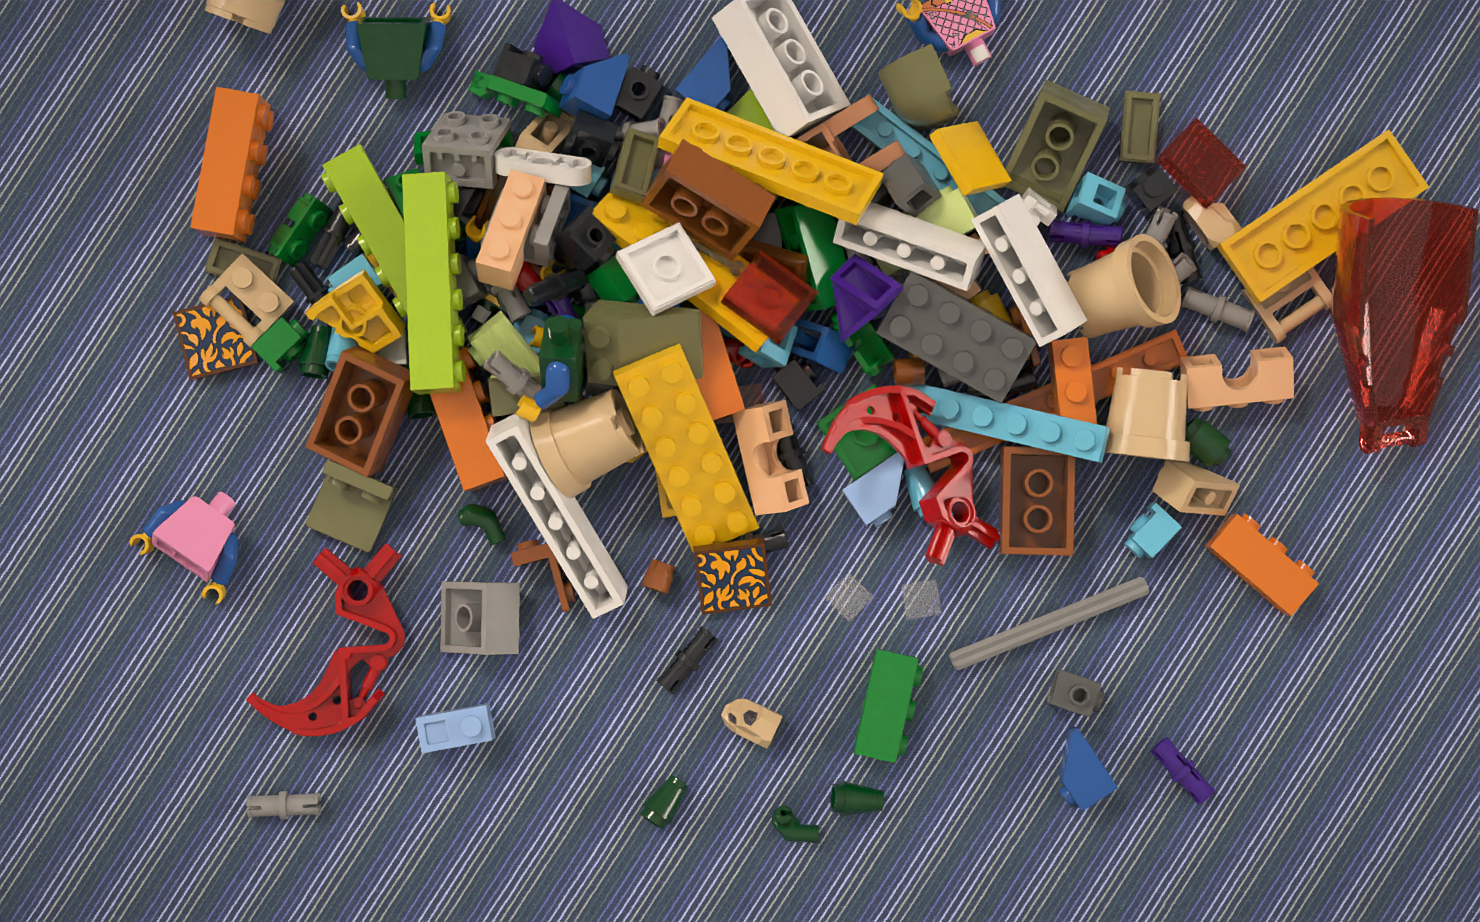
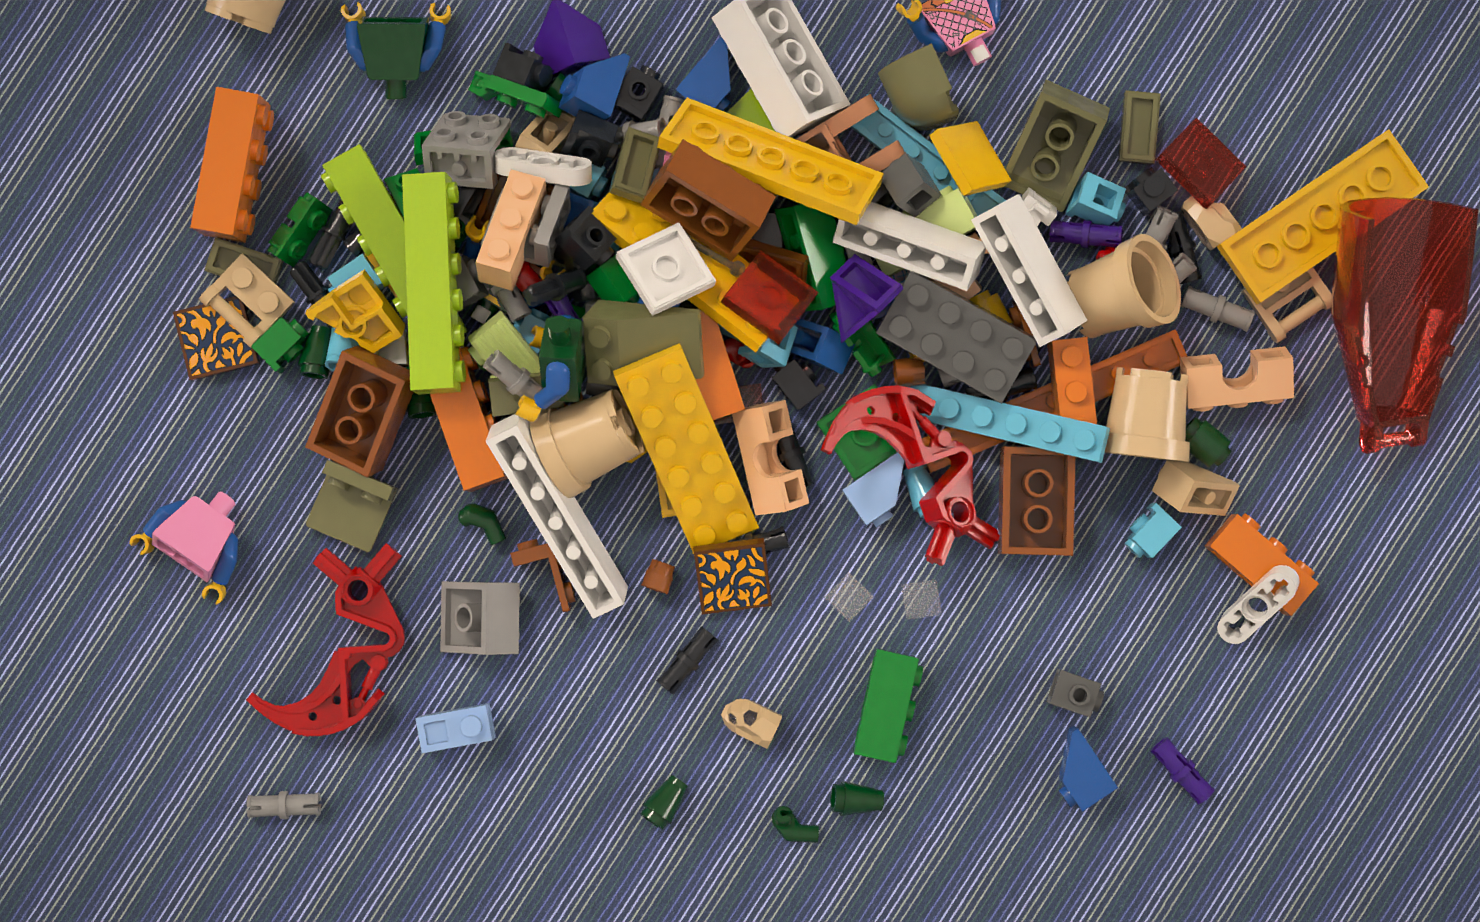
light grey axle [949,577,1149,670] -> none
none -> white beam [1217,565,1300,644]

